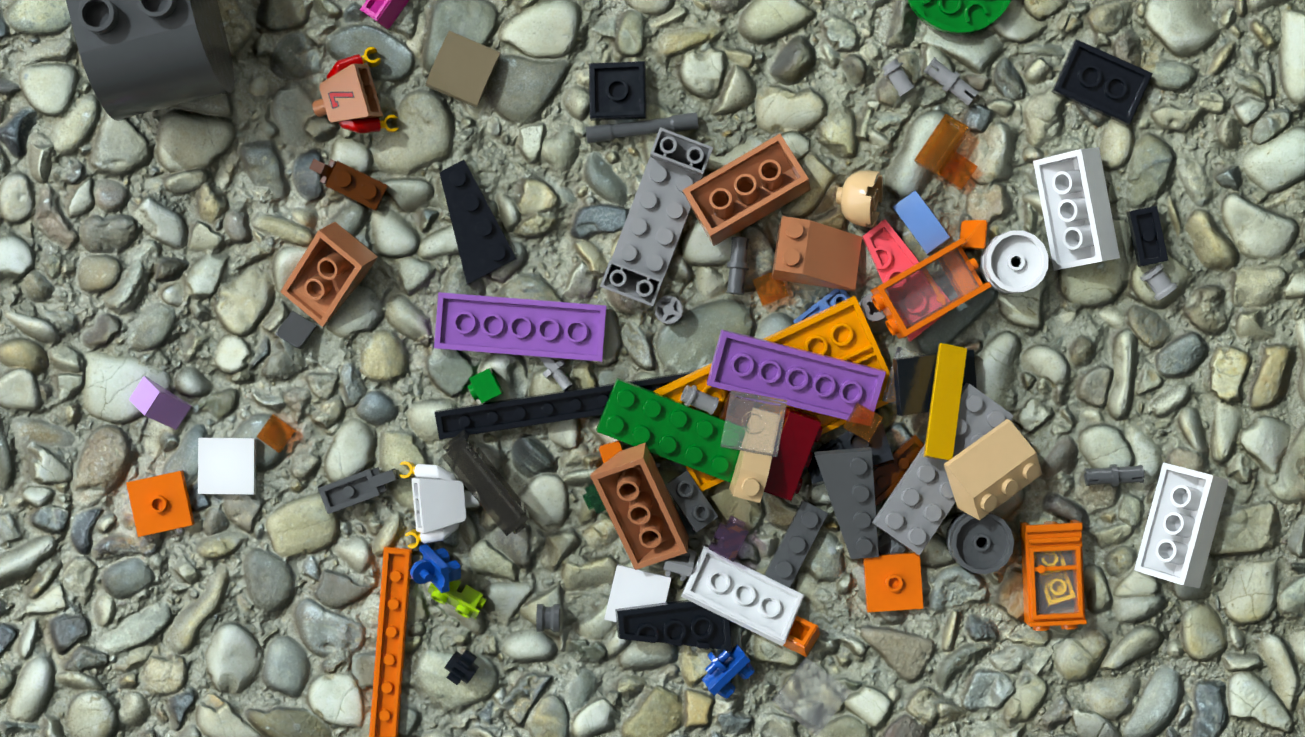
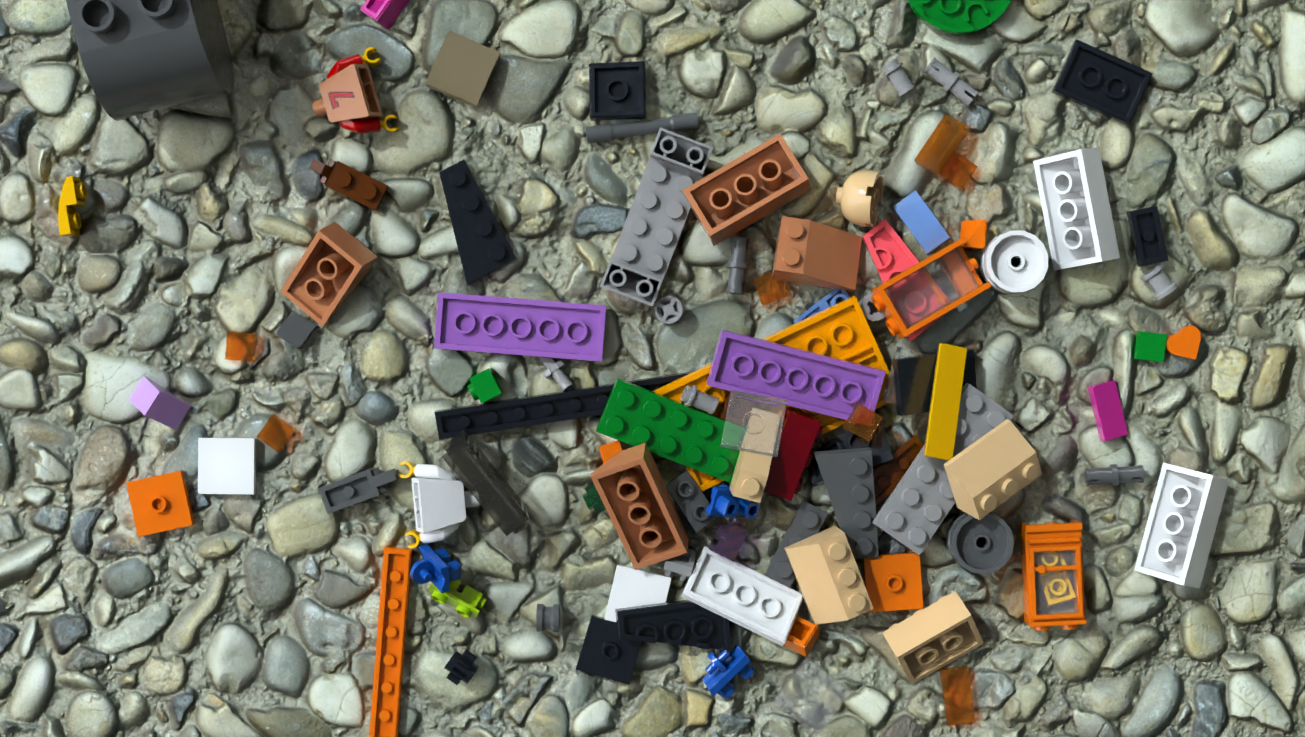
none -> yellow slope [58,176,88,237]
none -> clear orange tile [225,331,257,362]
none -> black plate [576,614,642,685]
none -> blue hips [705,485,760,519]
none -> tan slope [784,526,874,625]
none -> tan slope [882,591,984,685]
none -> clear orange tile [939,665,975,726]
none -> dark pink slope [1087,380,1128,441]
none -> green tile [1133,331,1167,362]
none -> orange tile [1165,326,1201,360]

